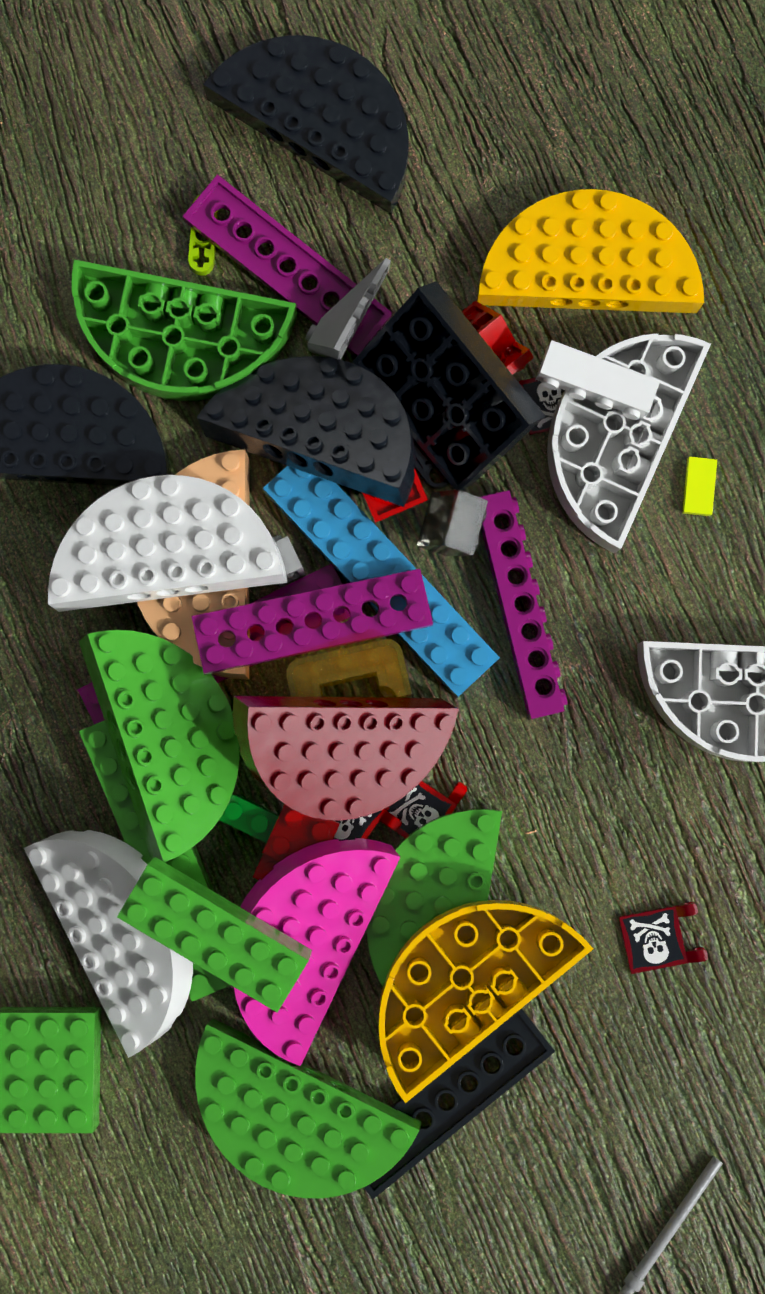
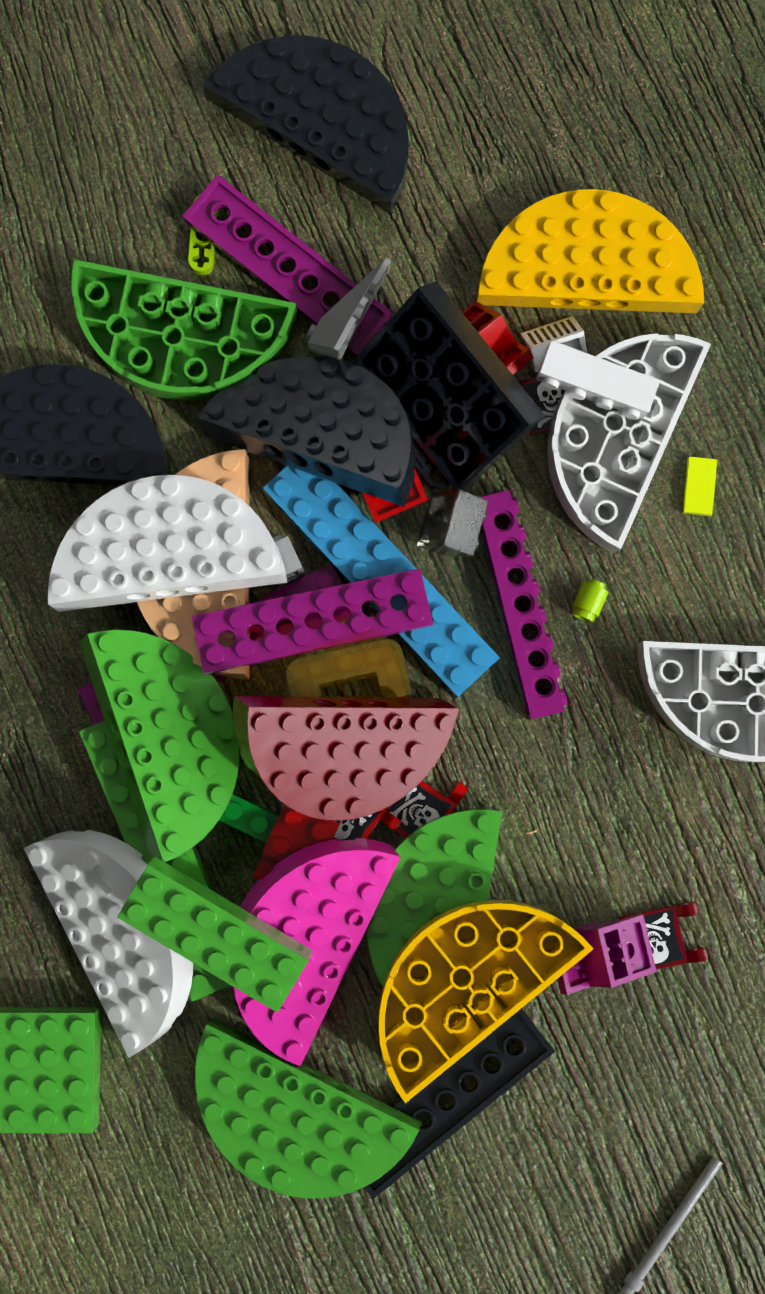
none -> white panel [520,316,587,372]
none -> magenta bracket [557,914,657,995]
none -> lime brick [572,579,609,623]

